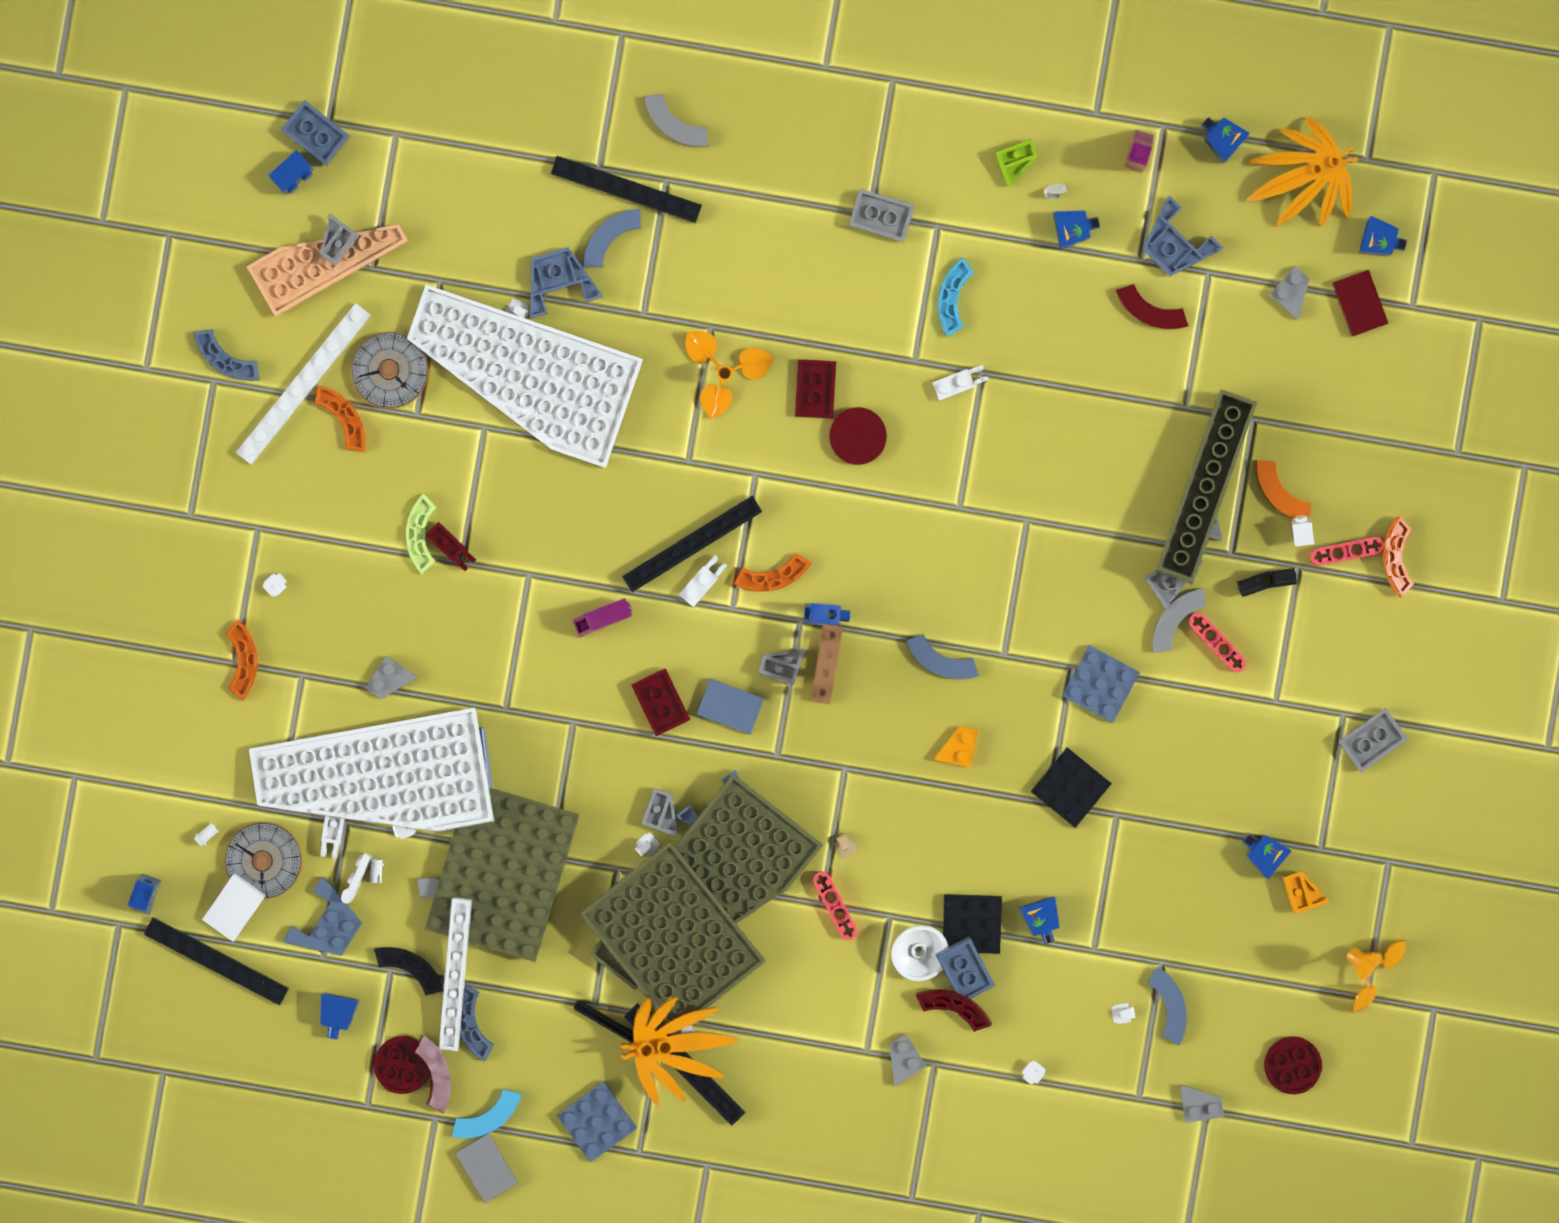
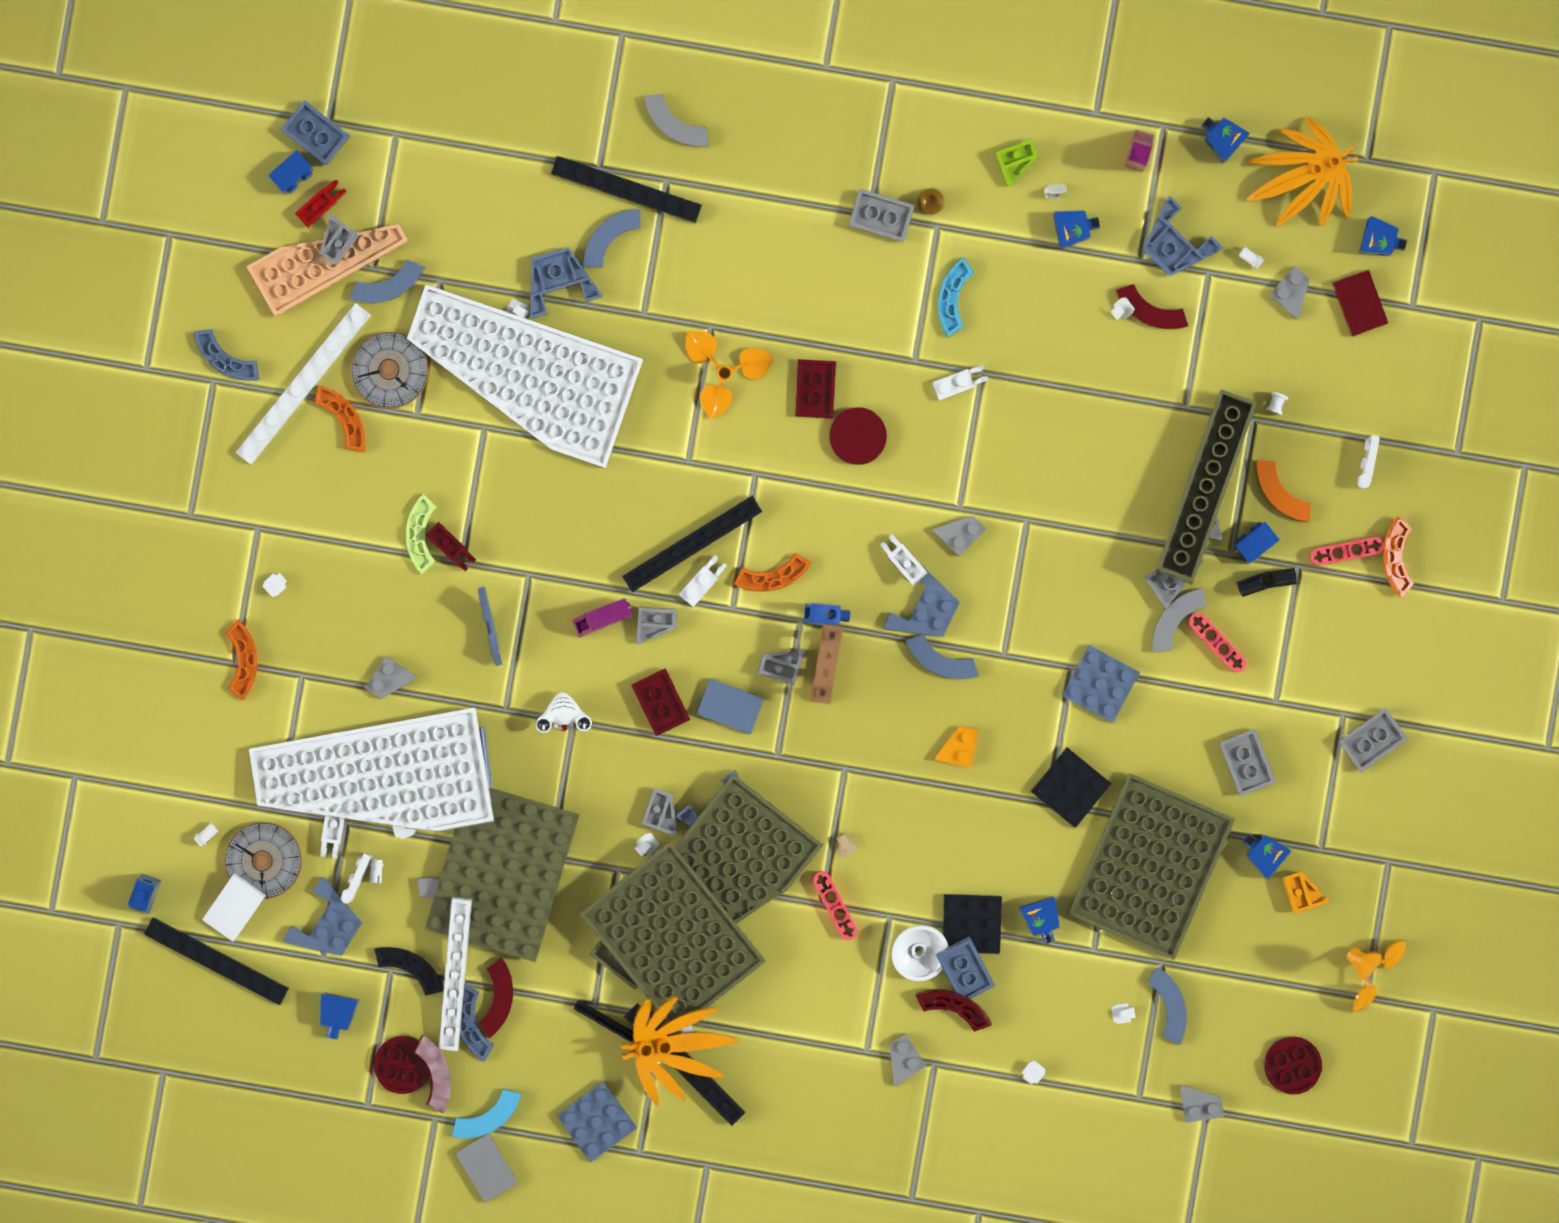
white brick [1291,515,1314,546] -> none
none -> red hinge [295,180,347,228]
none -> sand blue tile [350,260,425,304]
none -> sand blue tile [478,586,503,666]
none -> dark red tile [479,957,514,1038]
none -> white head [535,691,592,733]
none -> light grey wing [636,607,677,644]
none -> white hinge [880,534,928,585]
none -> sand blue wing [884,566,960,637]
none -> pearl gold brick [918,188,944,215]
none -> light grey wing [933,516,986,556]
none -> olive plate [1068,773,1235,960]
none -> white piece [1111,297,1135,320]
none -> light grey plate [1219,729,1276,796]
none -> blue brick [1233,522,1280,564]
none -> white pin [1238,246,1264,269]
none -> white bush [1266,391,1289,415]
none -> white hinge [1357,435,1380,489]

